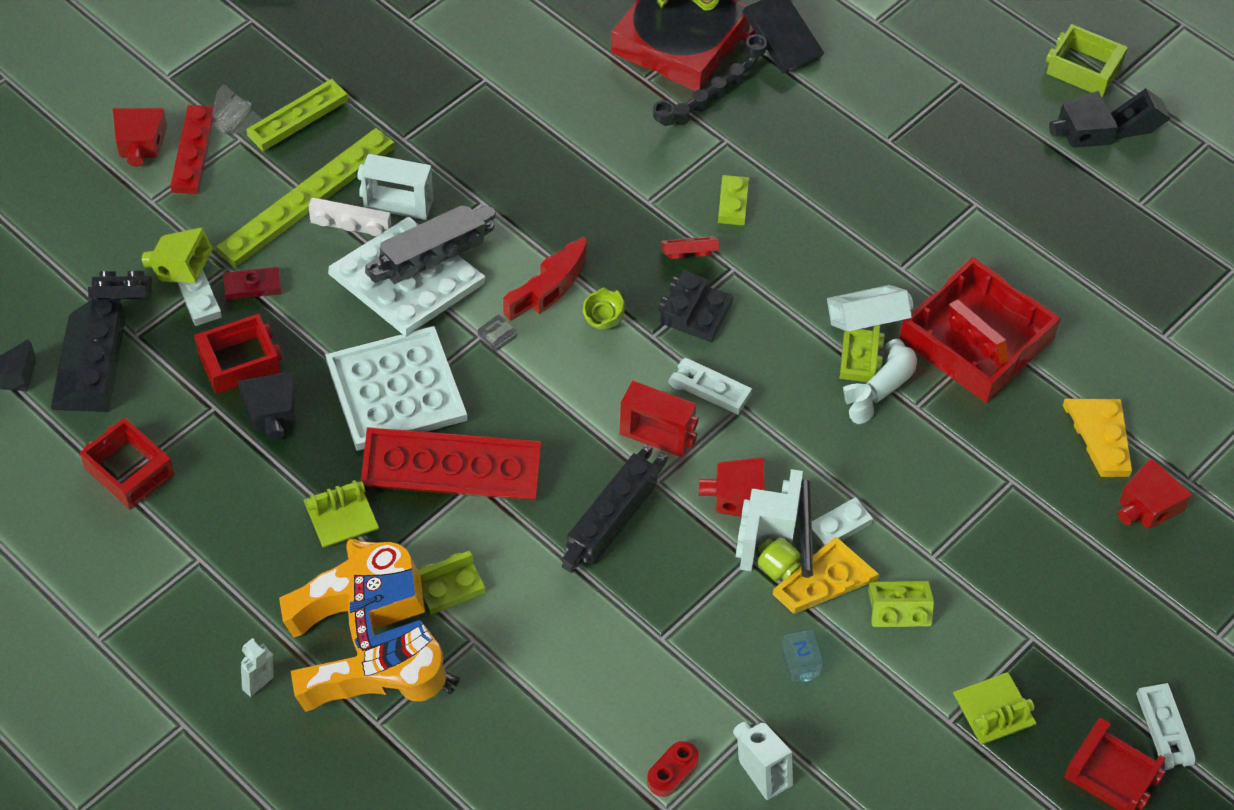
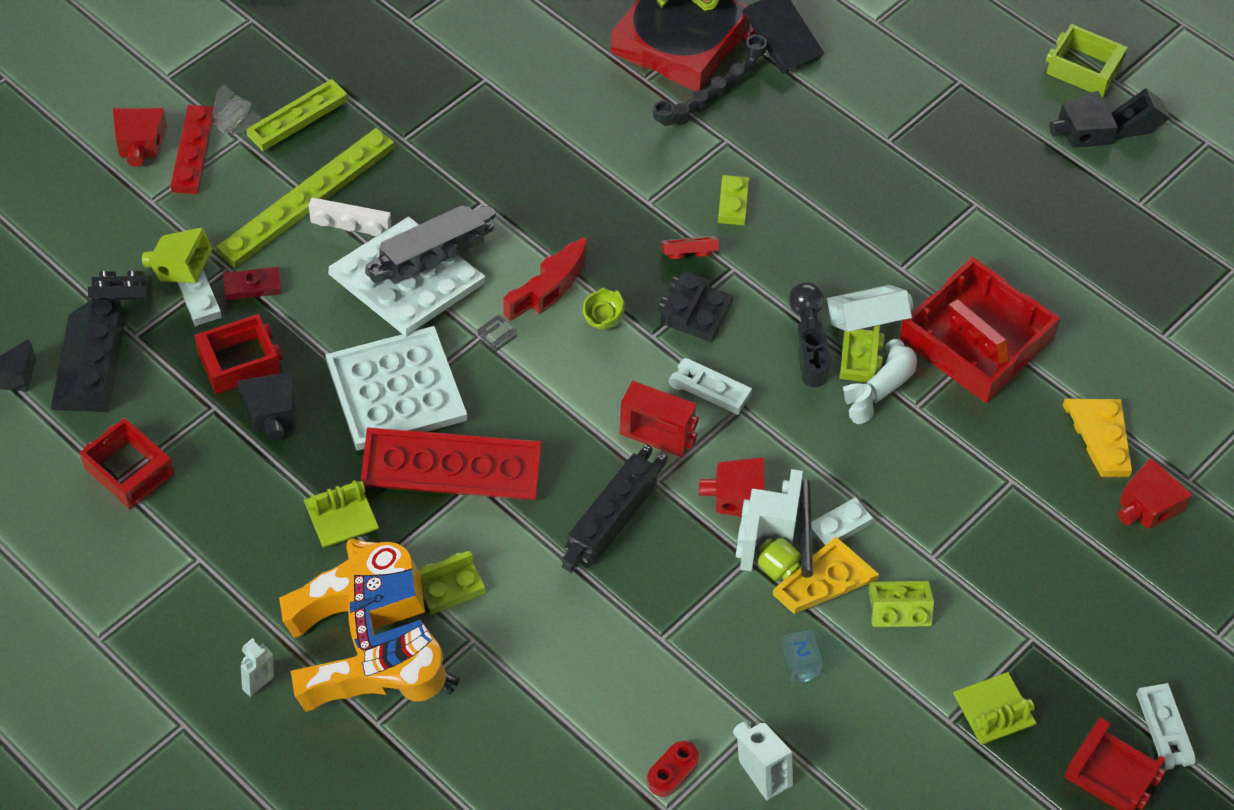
light aqua window [358,154,433,220] -> none
none -> black beam [789,282,830,387]

